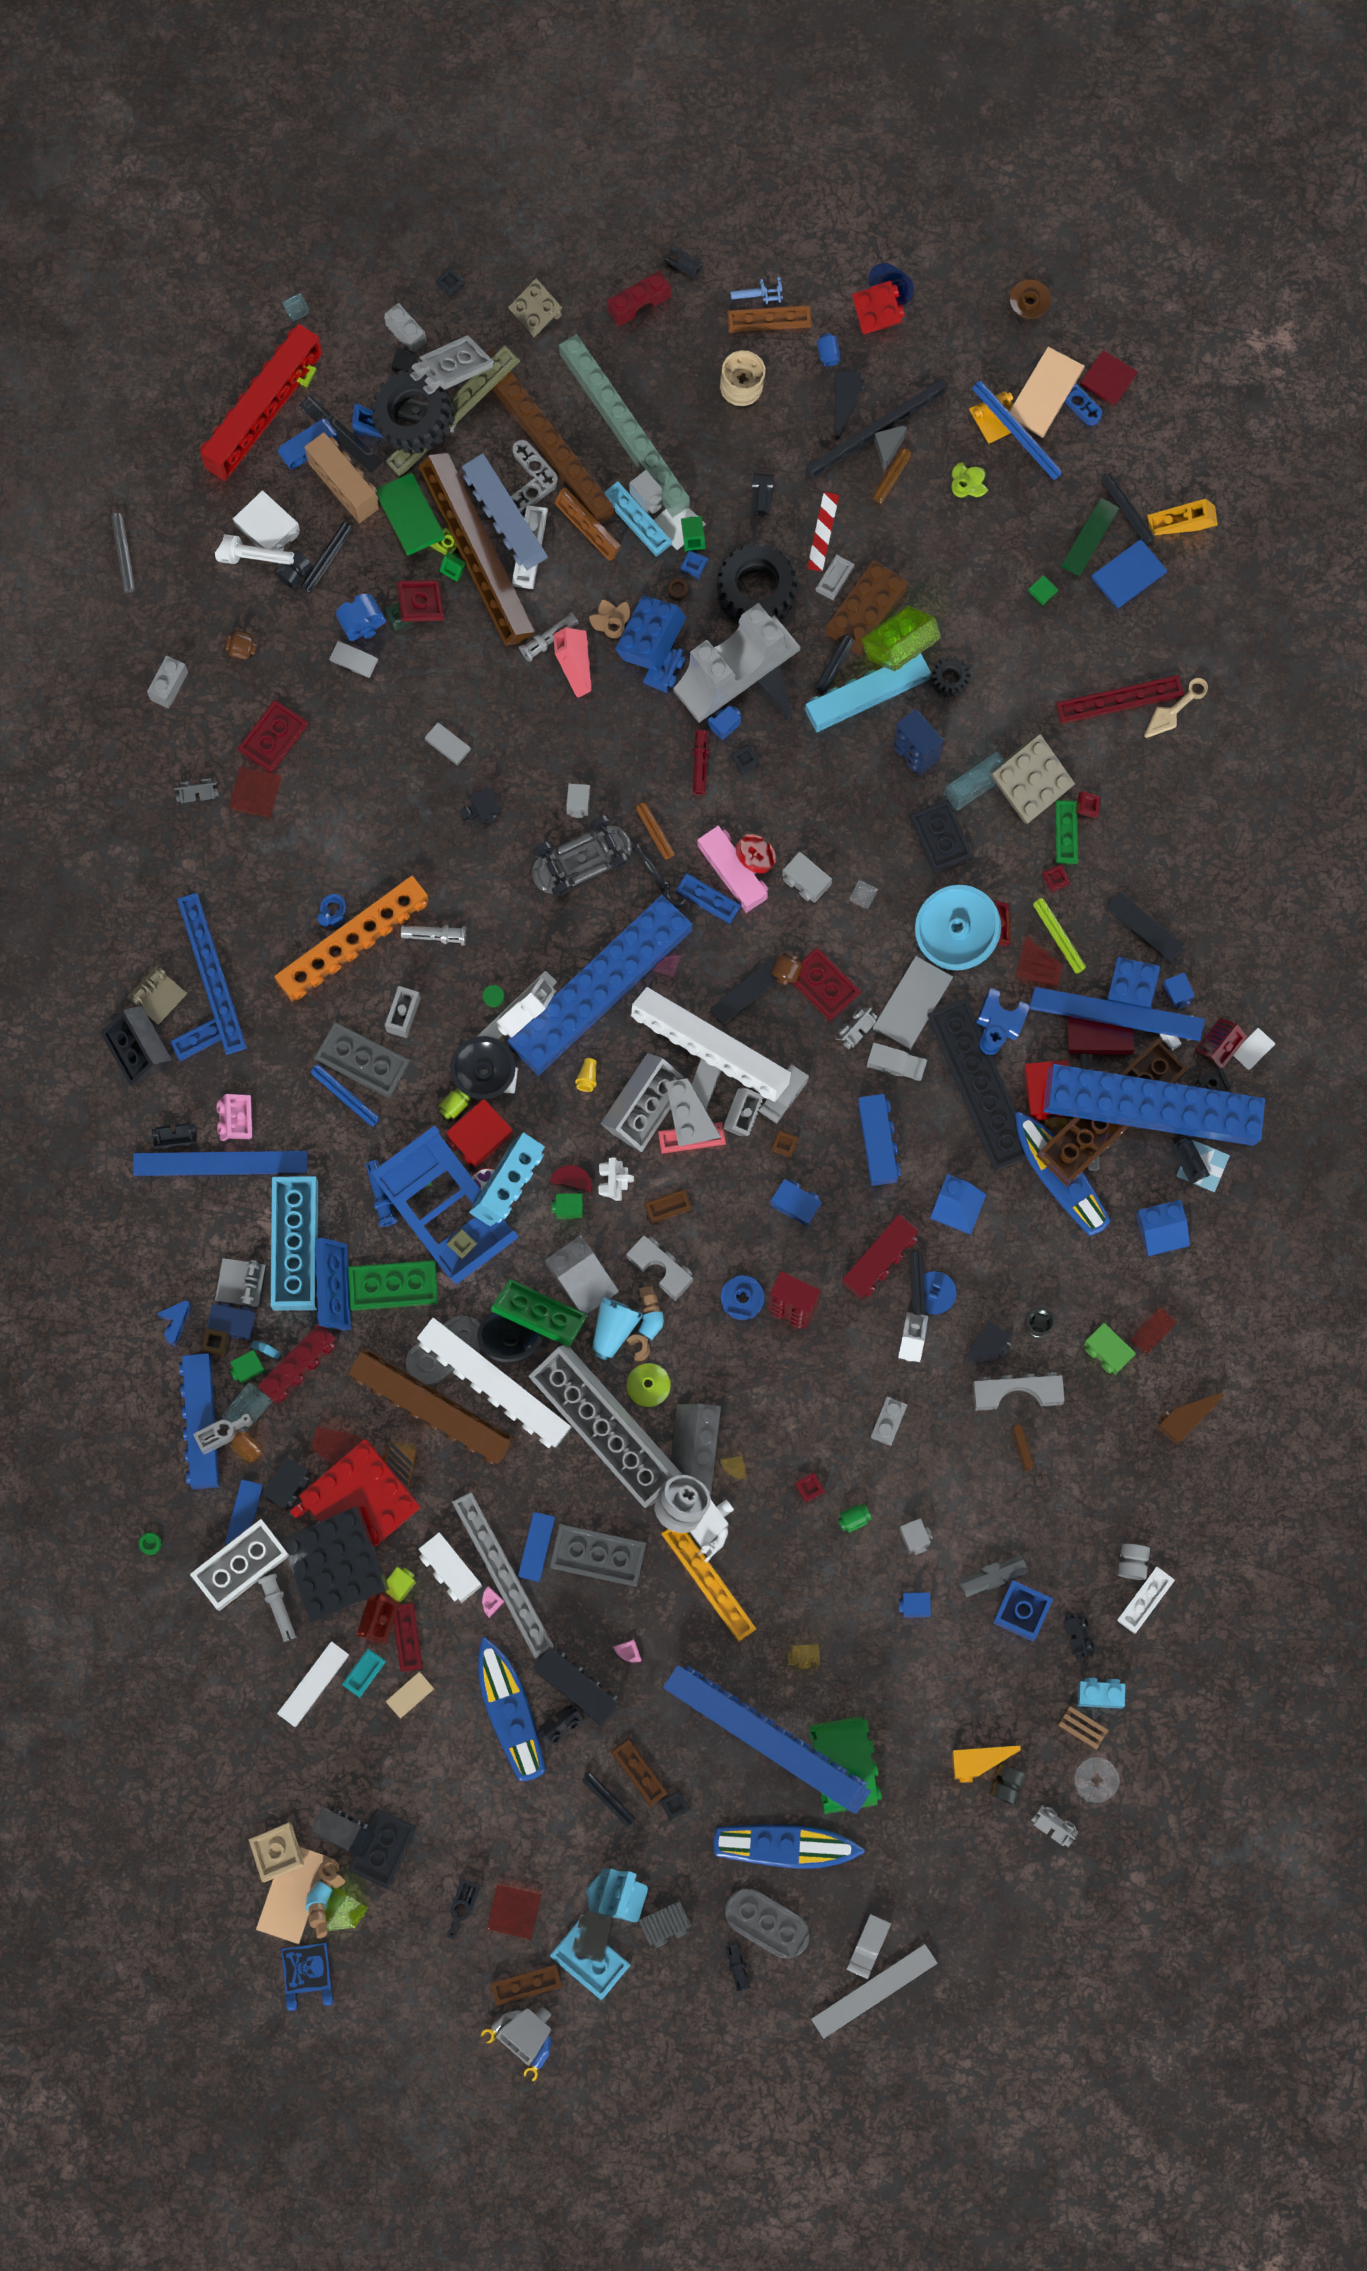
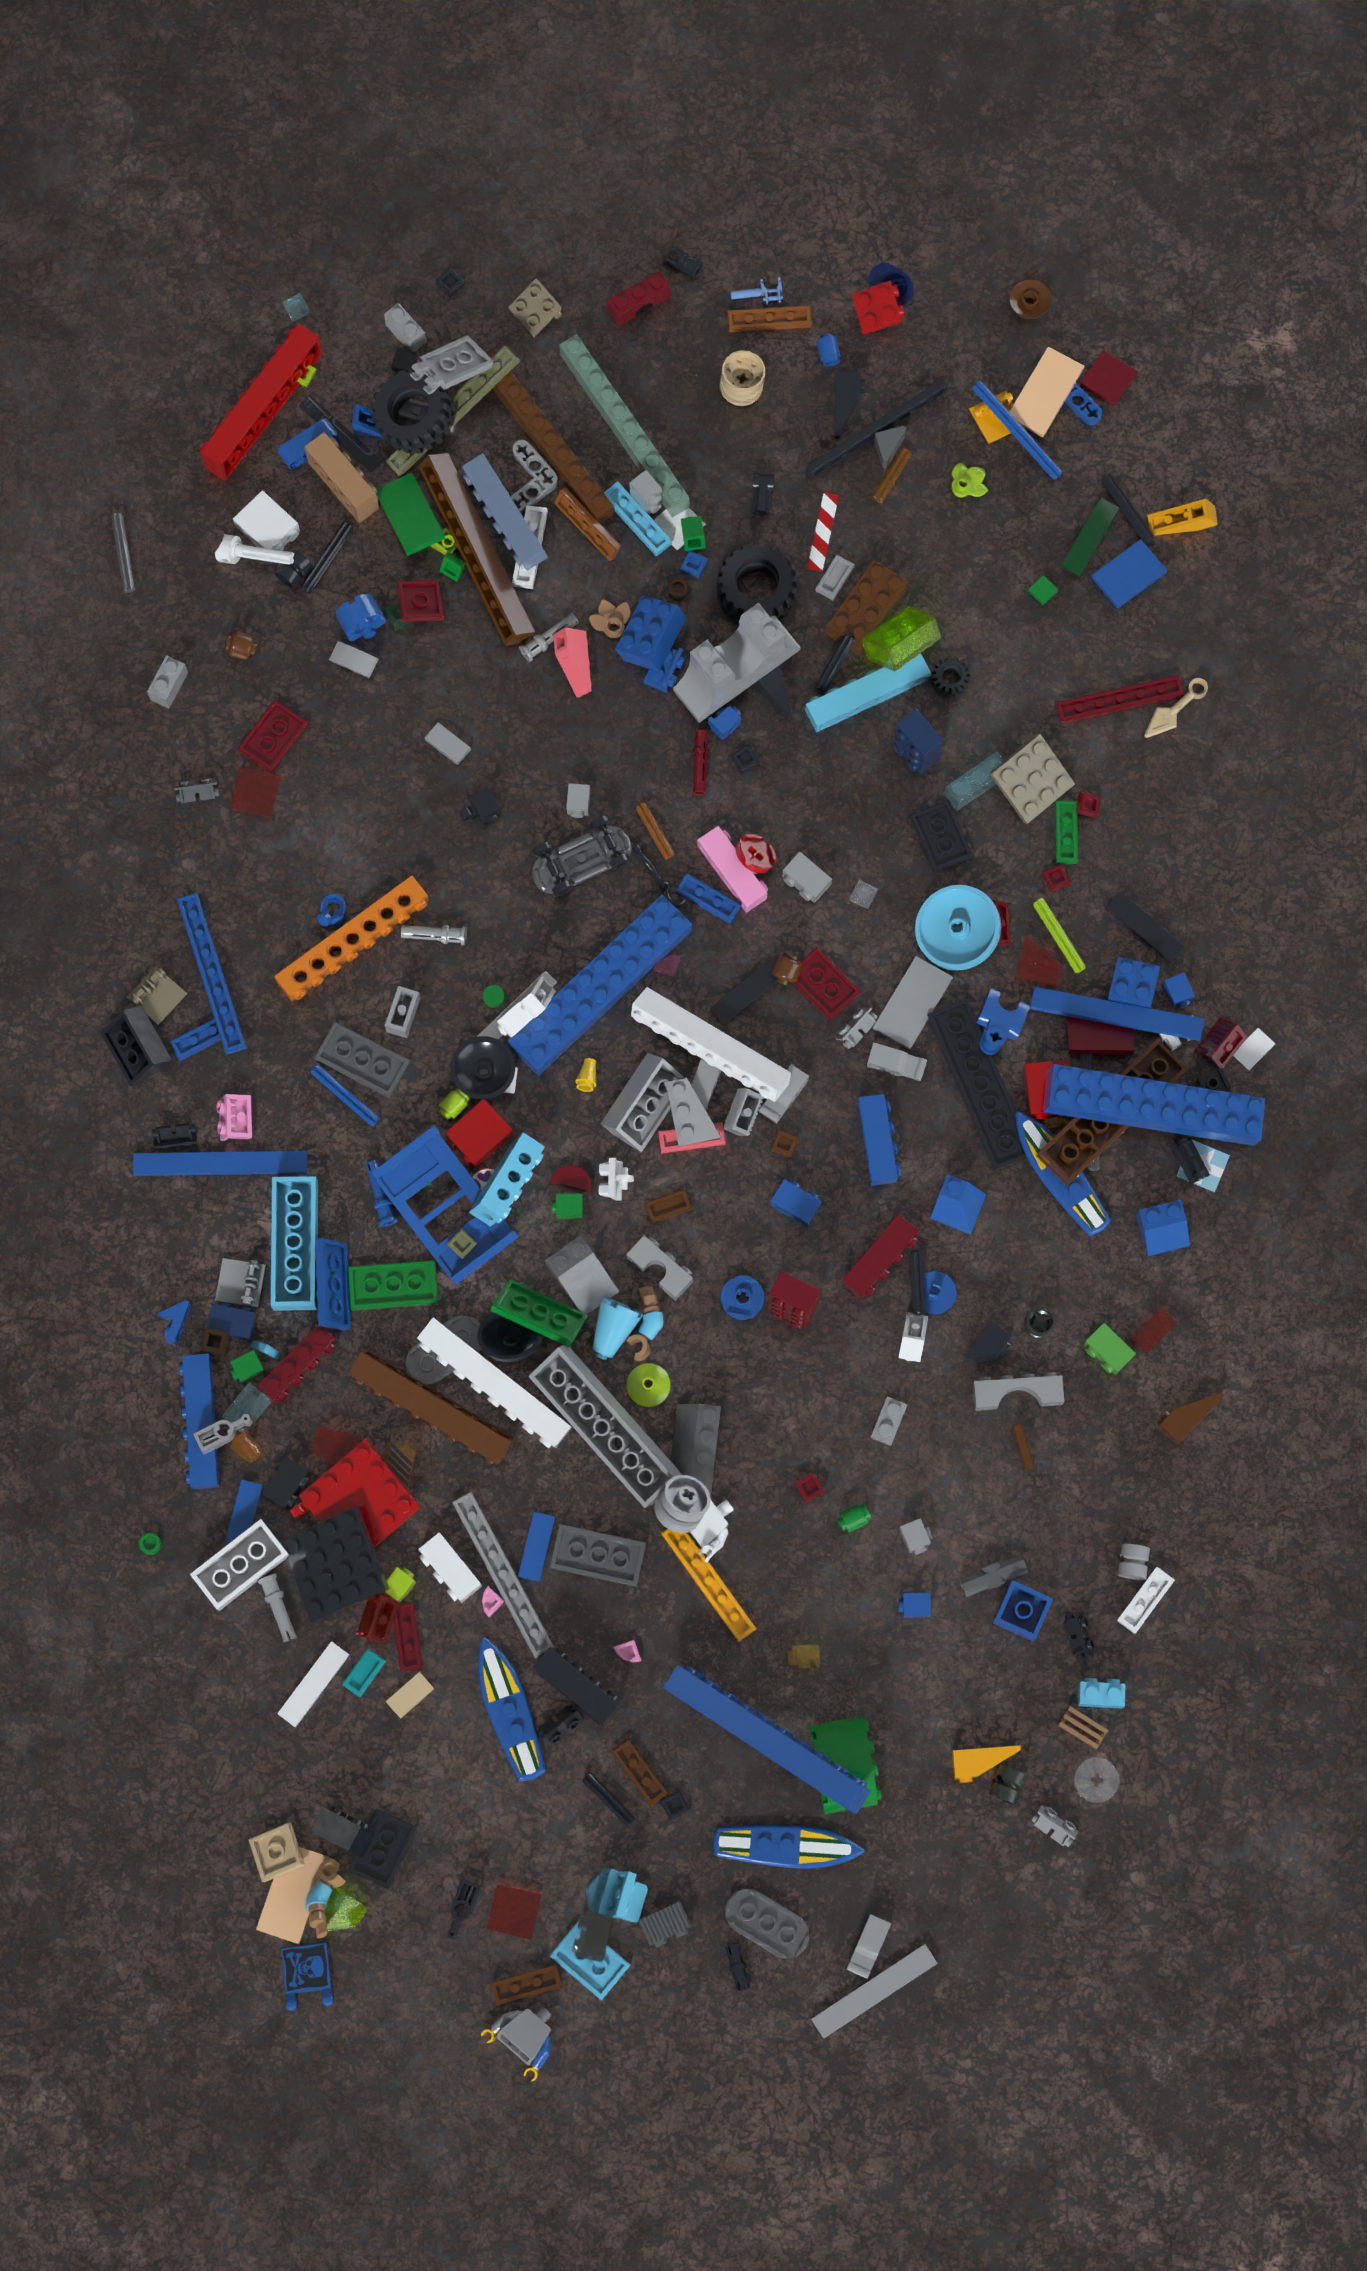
clear yellow tile [720,1456,746,1479] -> none

